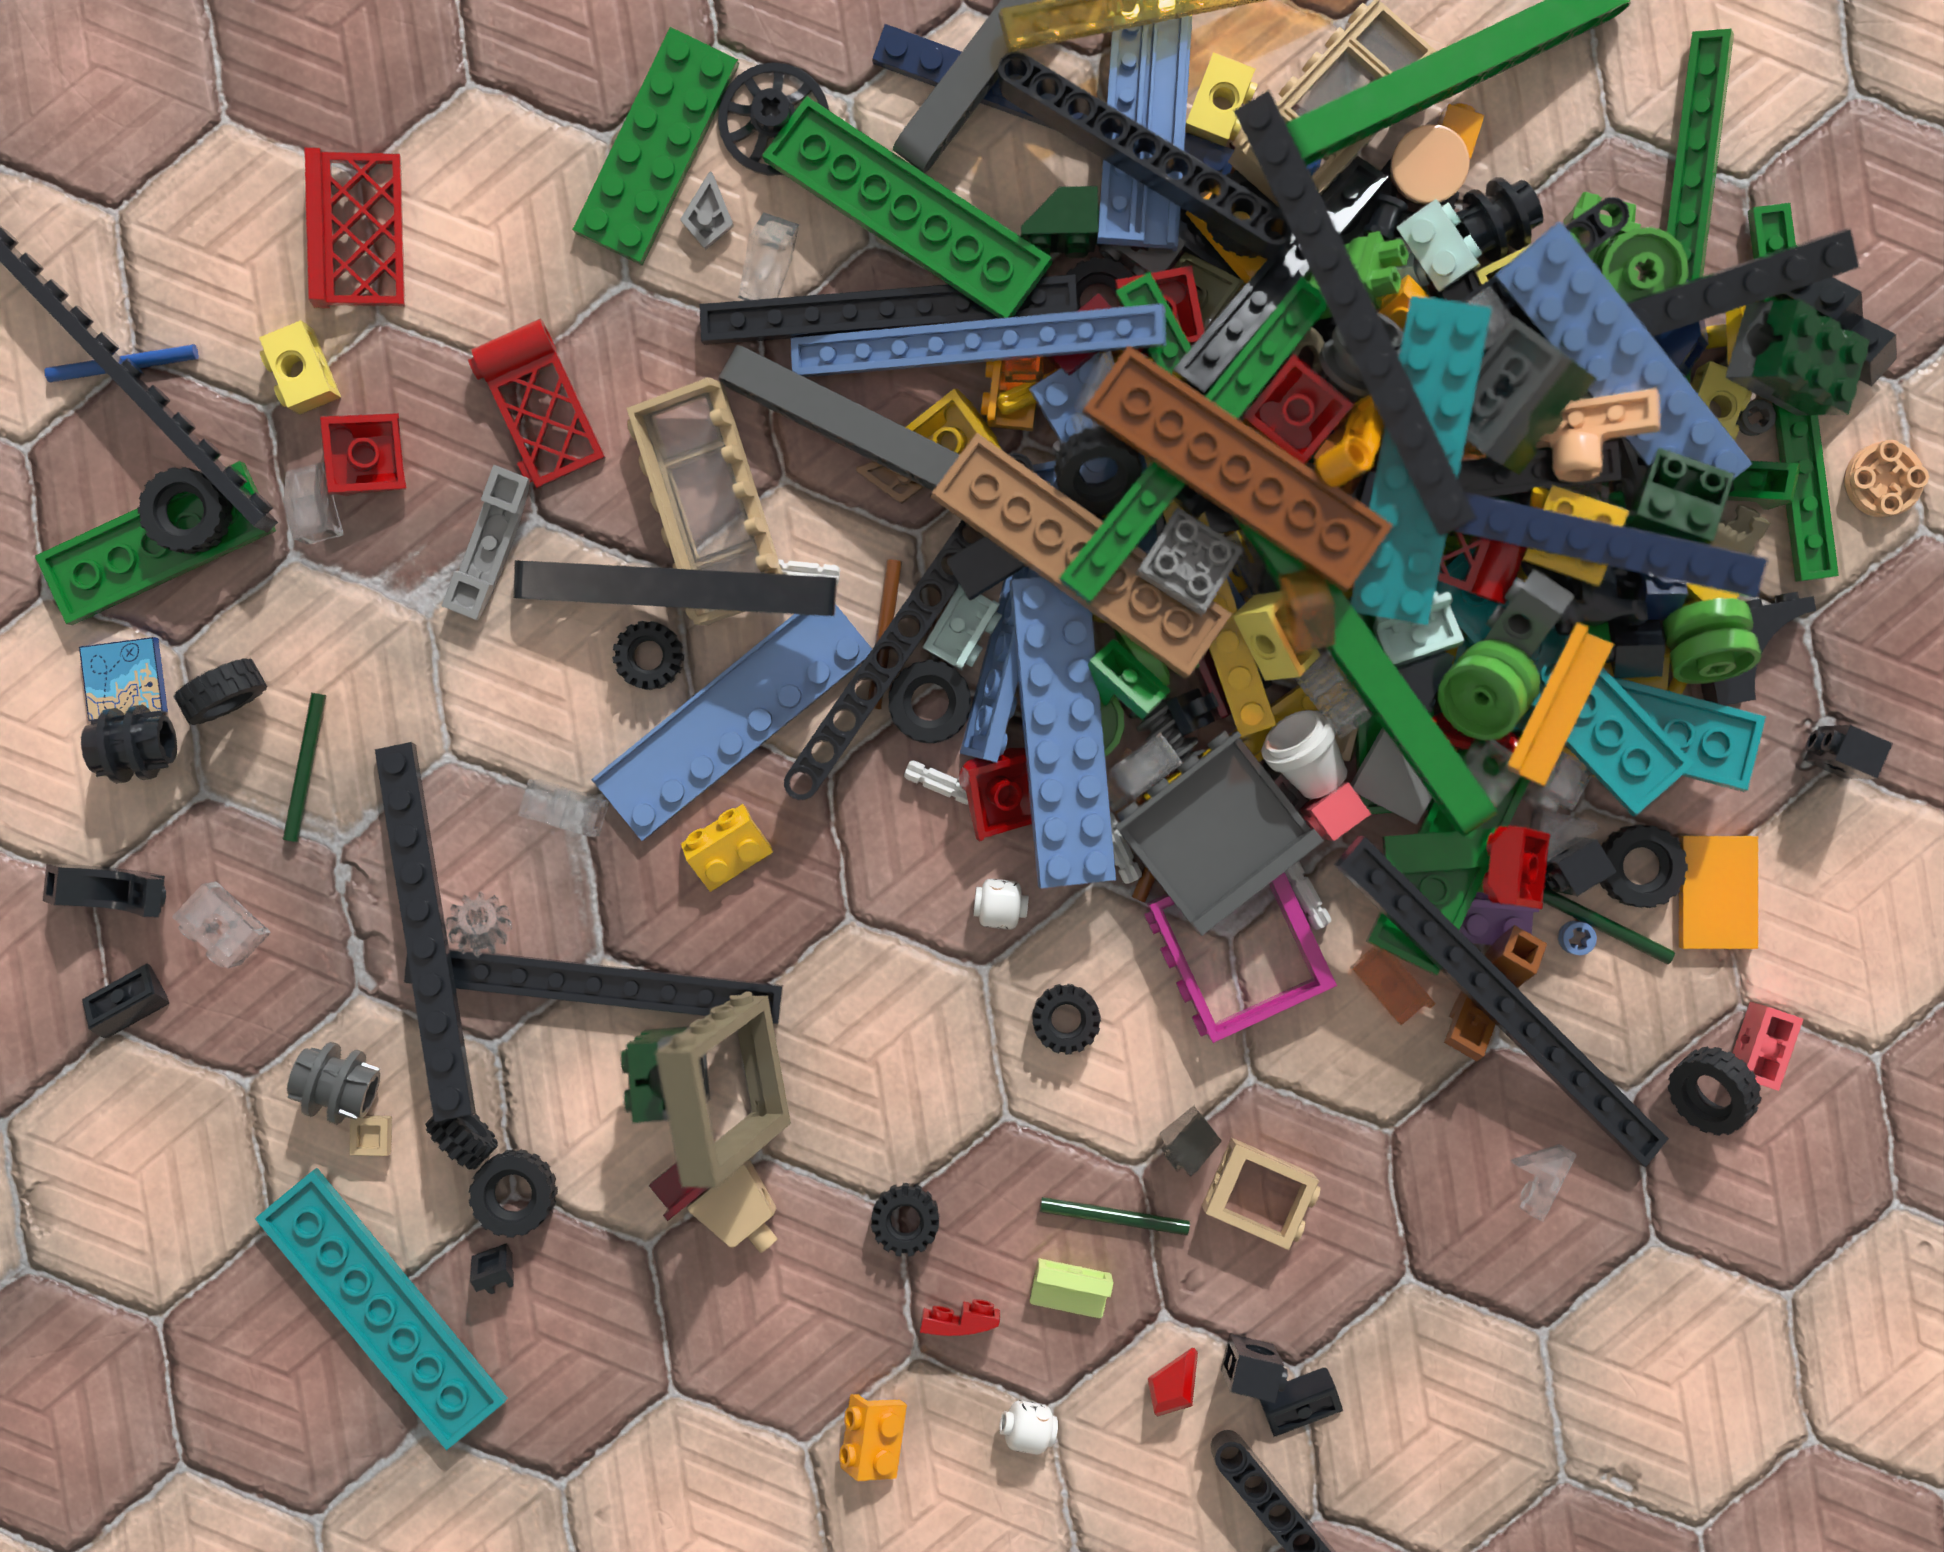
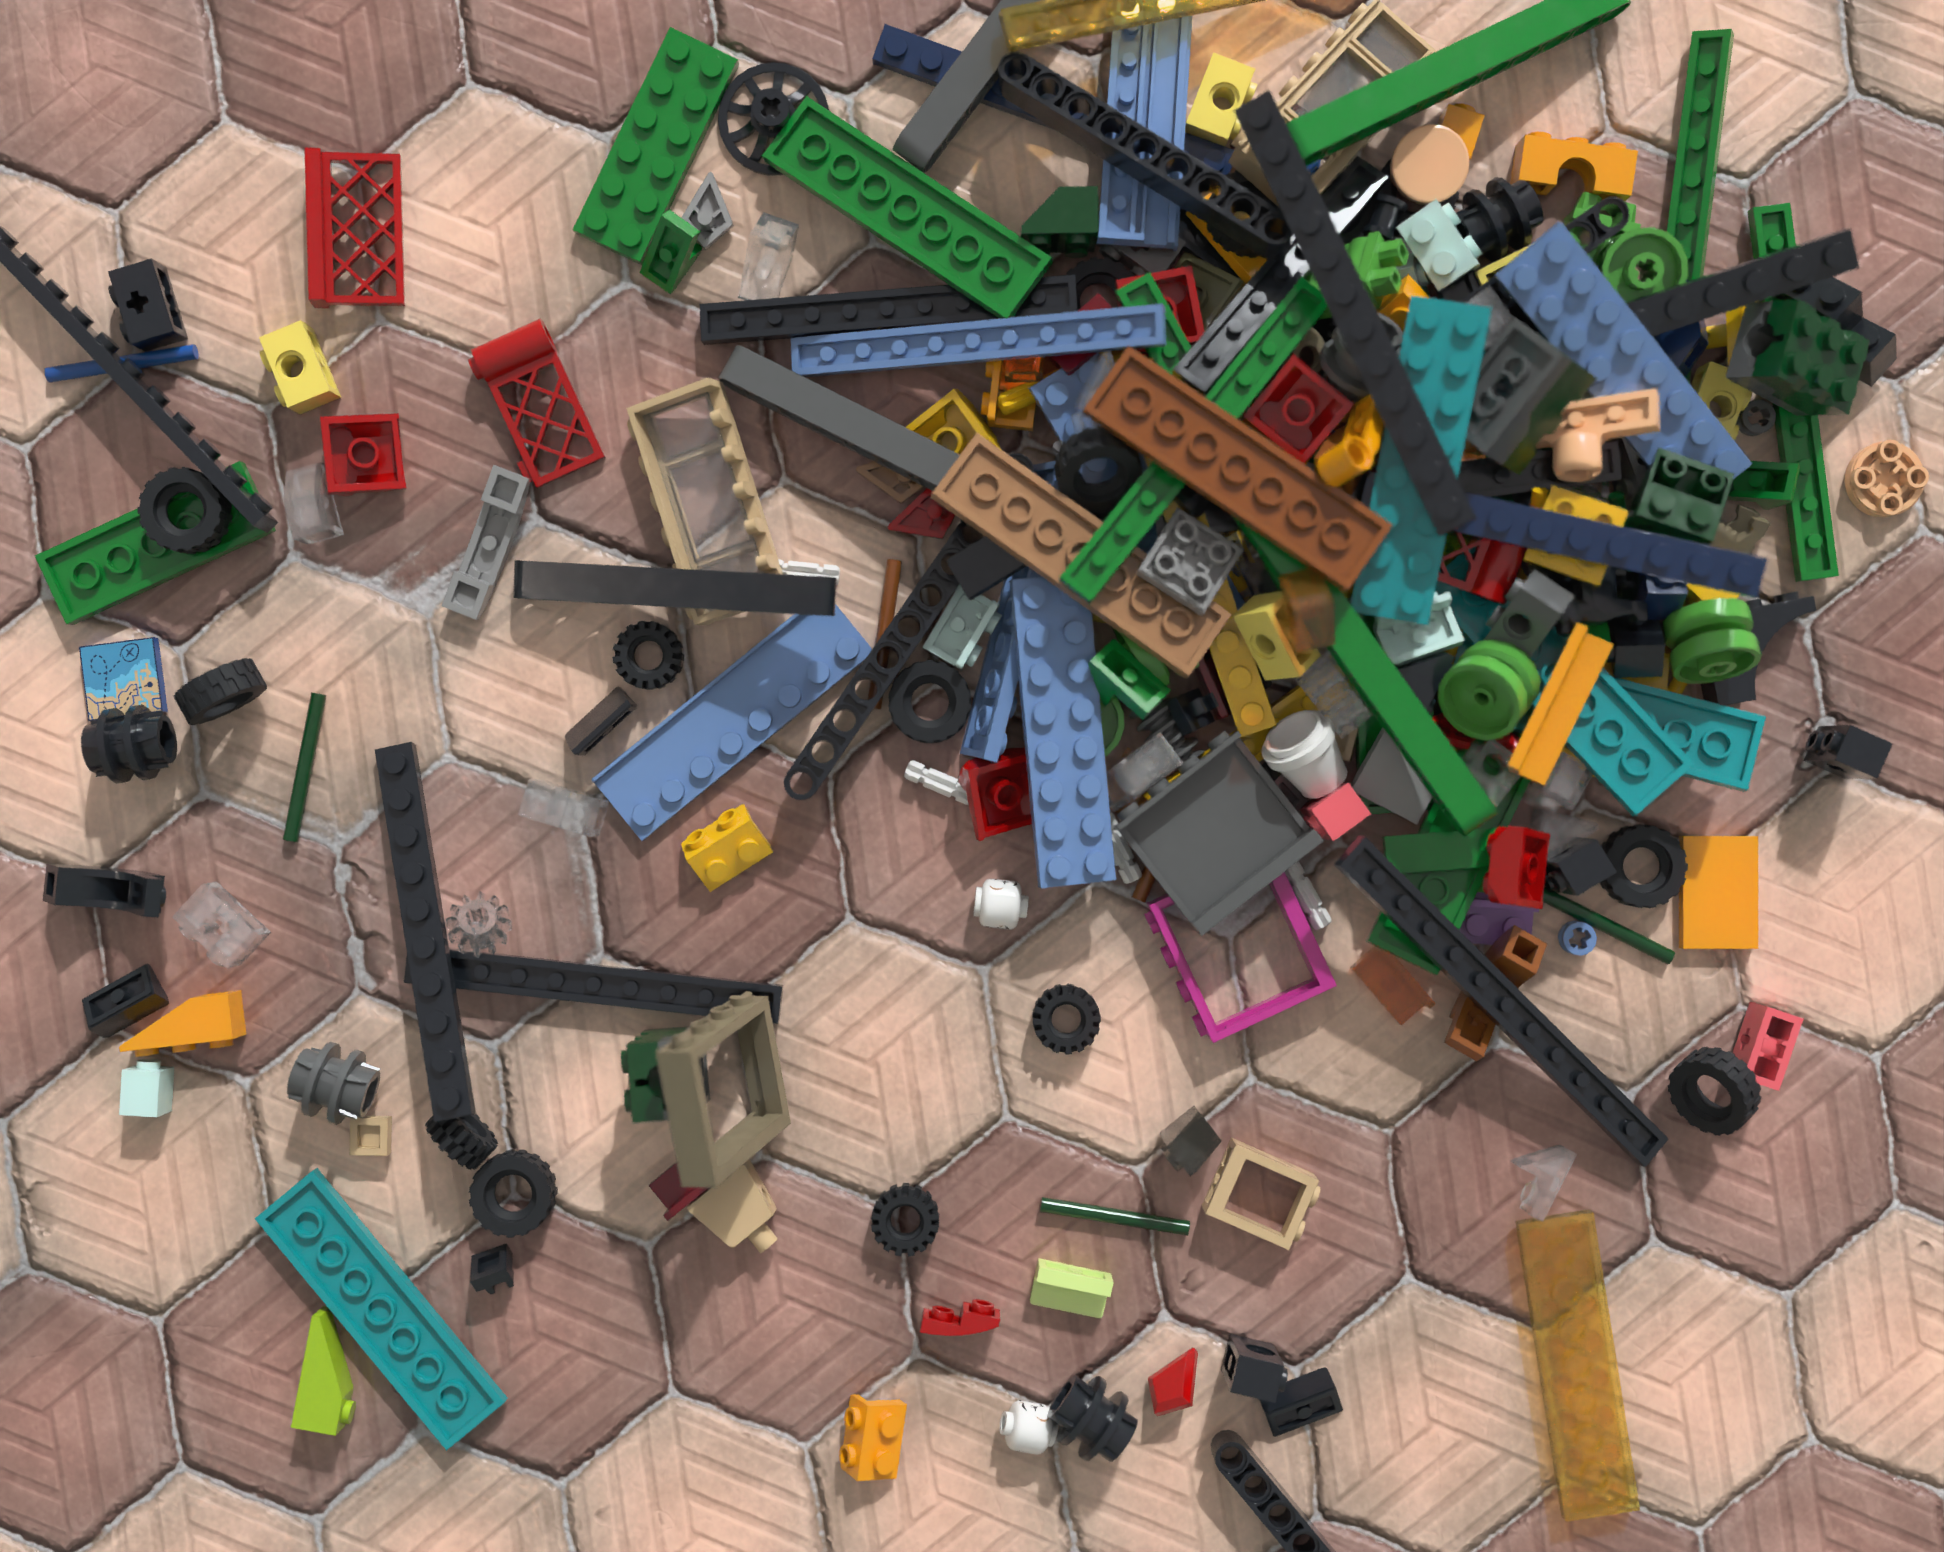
none -> black brick [108,258,188,352]
none -> light orange slope [119,990,246,1057]
none -> light aqua brick [119,1059,174,1117]
none -> lime slope [291,1306,356,1436]
none -> black slope [565,687,637,756]
none -> green slope [640,210,702,294]
none -> red piece [887,488,956,539]
none -> black piece [1047,1375,1138,1462]
none -> light orange arch [1510,132,1638,202]
none -> clear yellow plate [1515,1209,1640,1522]

